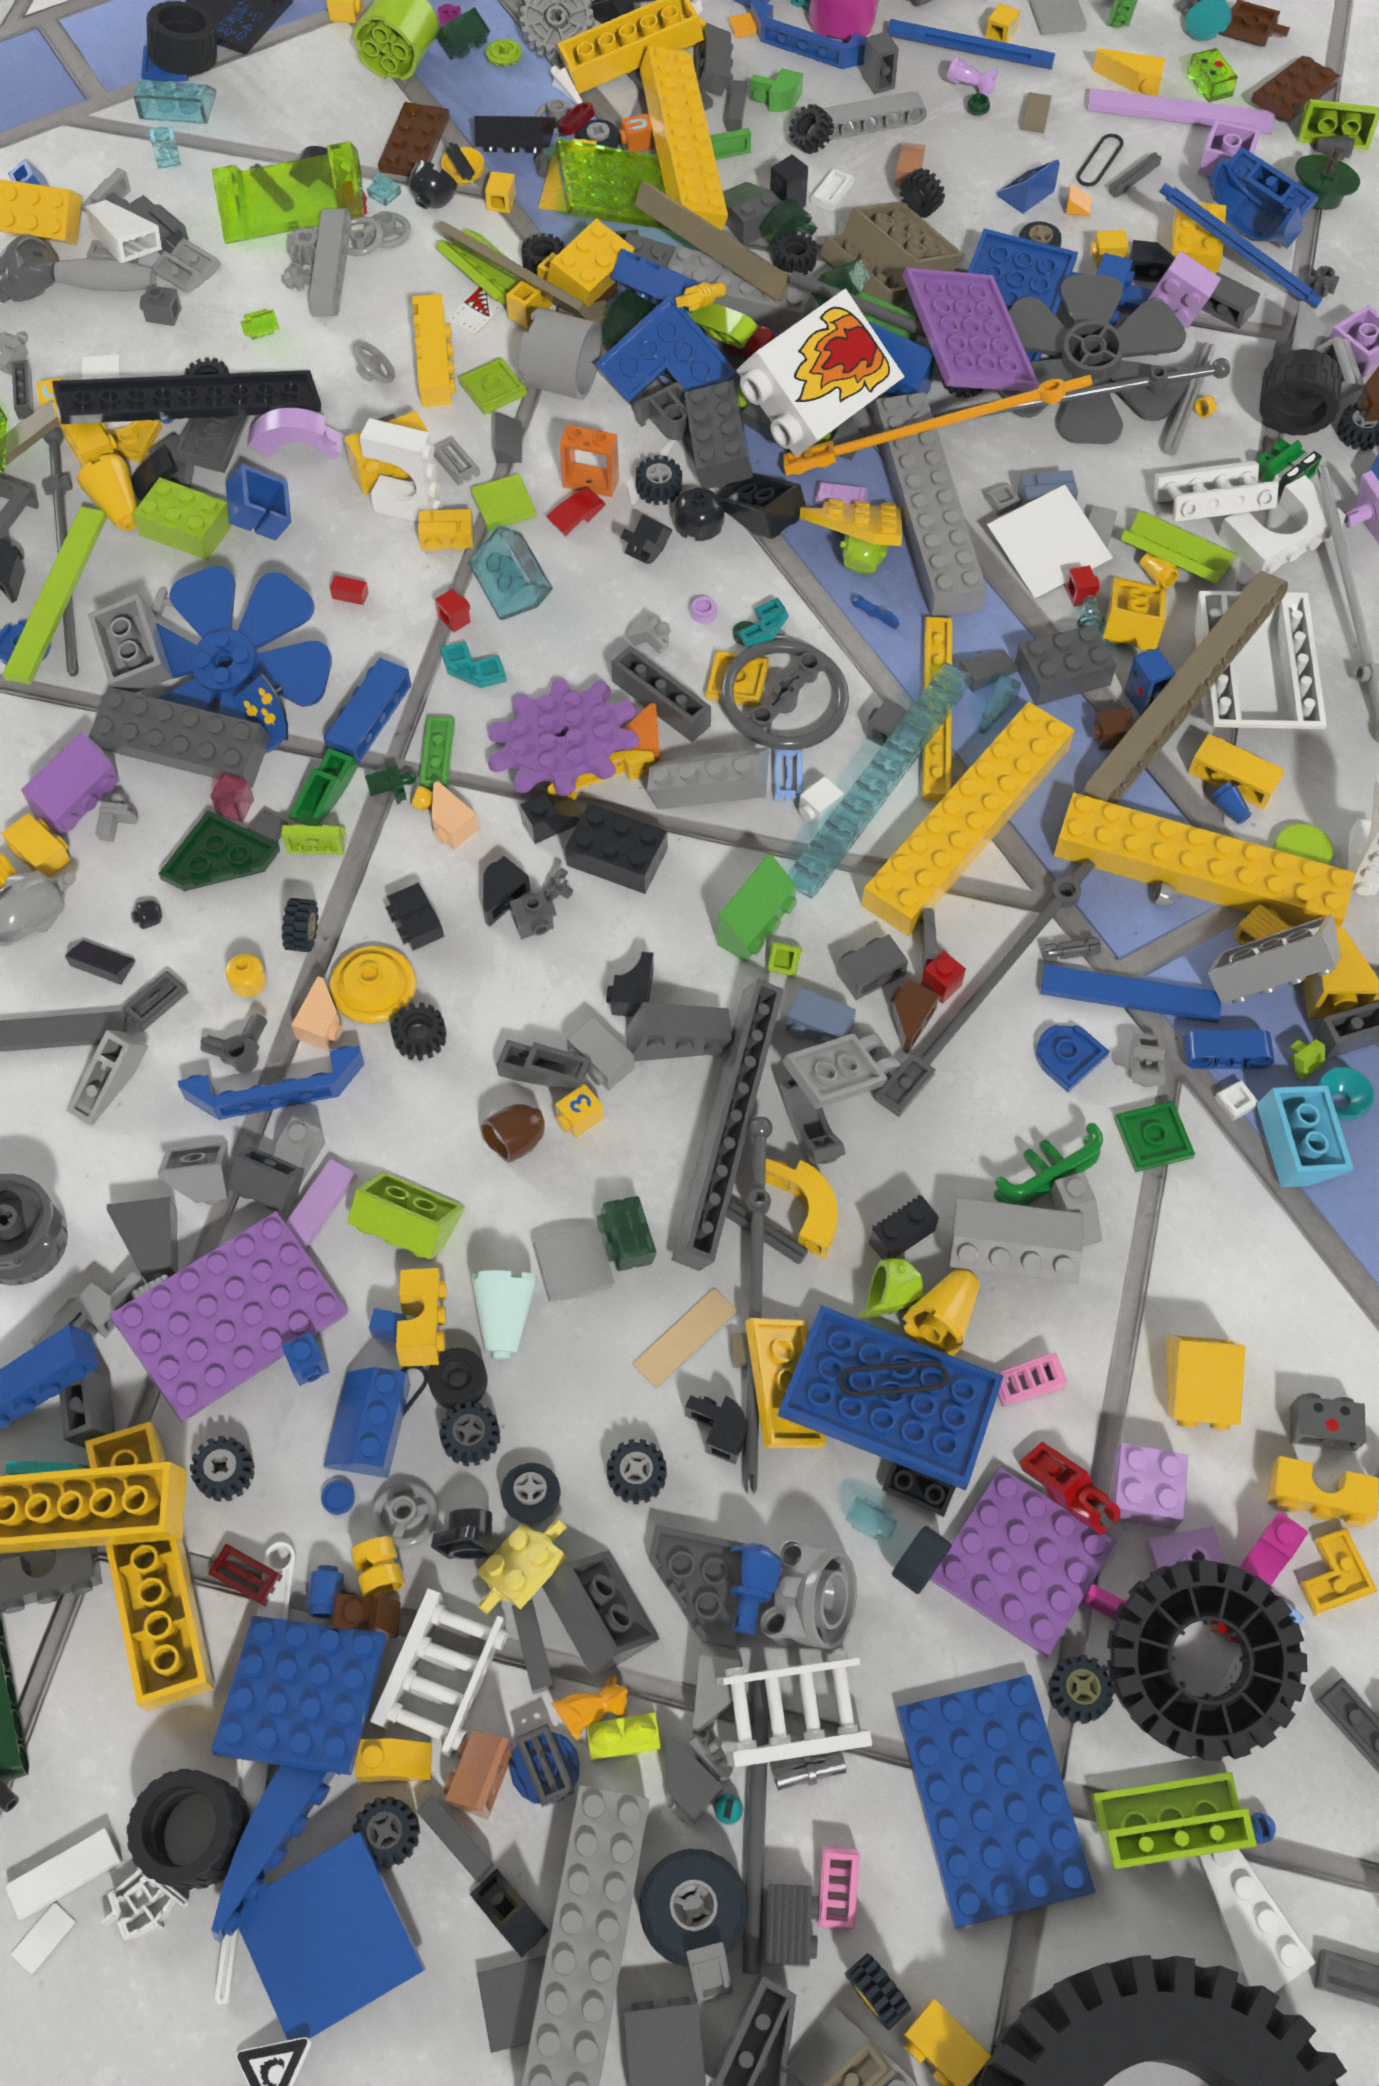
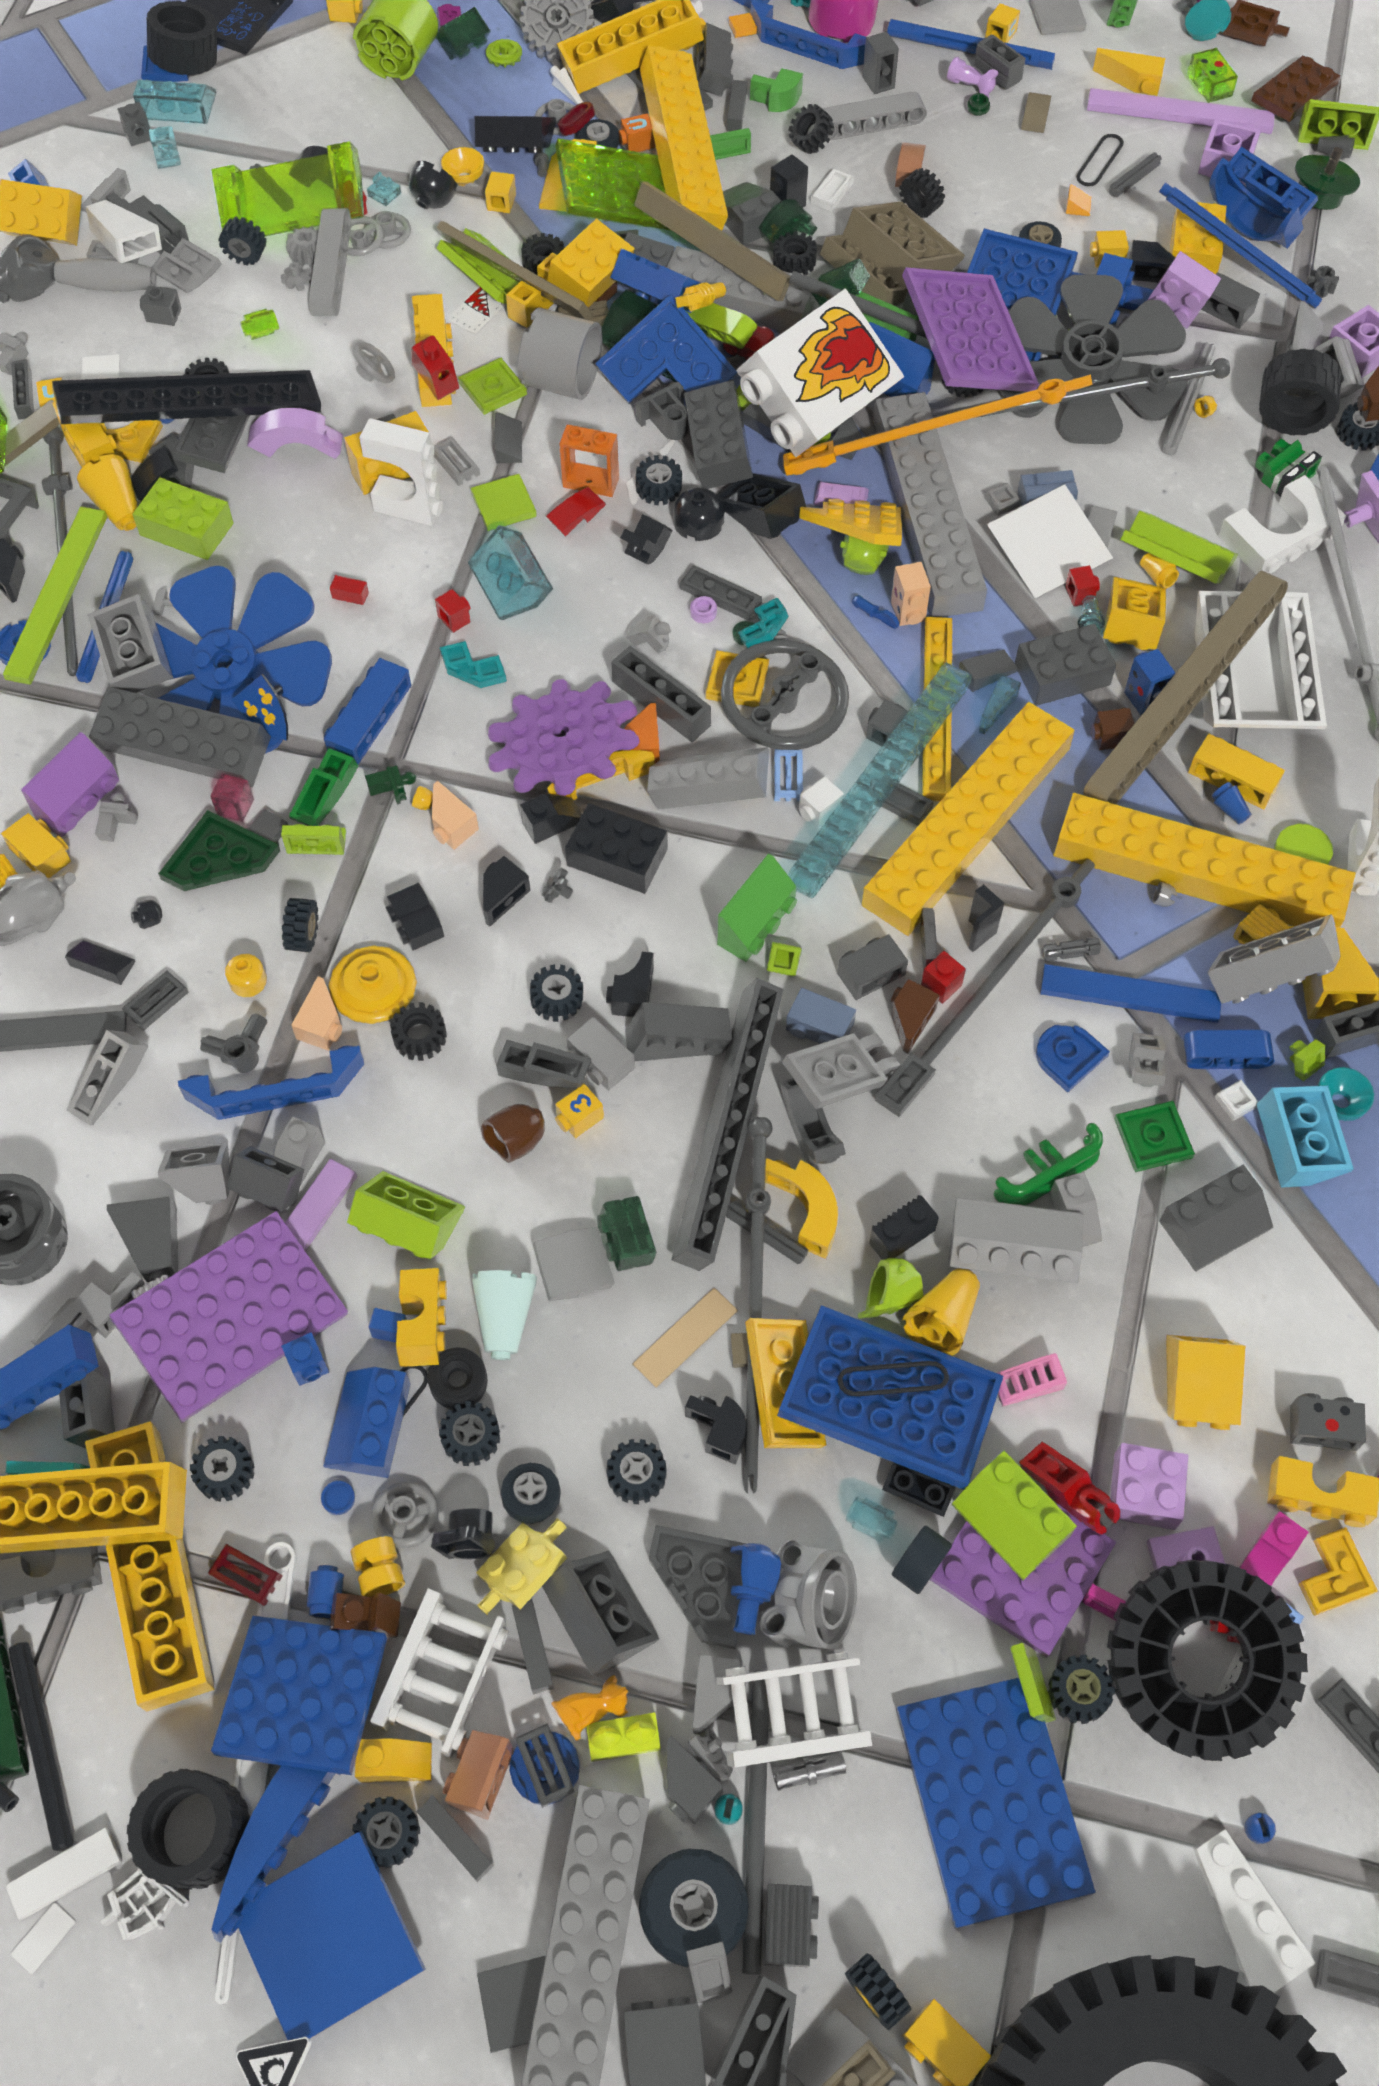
blue piece [226,464,292,541] -> none
reddish brown plate [378,102,450,177] -> none
yellow brick [418,509,474,551] -> none
bright green tile [419,717,455,791] -> none
black axle [445,142,475,181] -> none
black slope [469,1868,549,1958] -> none
dark grey brick [509,890,557,940] -> none
bright pink slope [818,1846,860,1930] -> none
blue slope [996,159,1060,214] -> none
lime slope [1091,1772,1257,1869] -> none
white fence [1154,461,1279,522] -> none
none -> black axle [9,1642,74,1851]
none -> blue axle [76,551,134,683]
none -> dark grey brick [117,102,153,147]
none -> black wheel [218,217,267,266]
none -> red torso [411,335,459,400]
none -> black wheel [530,964,583,1022]
none -> dark grey tile [680,565,762,621]
none -> dark grey tile [871,776,934,826]
none -> light nougat brick [891,562,931,626]
none -> lime slope [951,1450,1077,1581]
none -> black panel [968,884,1005,952]
none -> dark grey brick [974,34,1026,89]
none -> lime tile [1010,1643,1056,1723]
none -> dark grey slope [1159,1164,1273,1272]

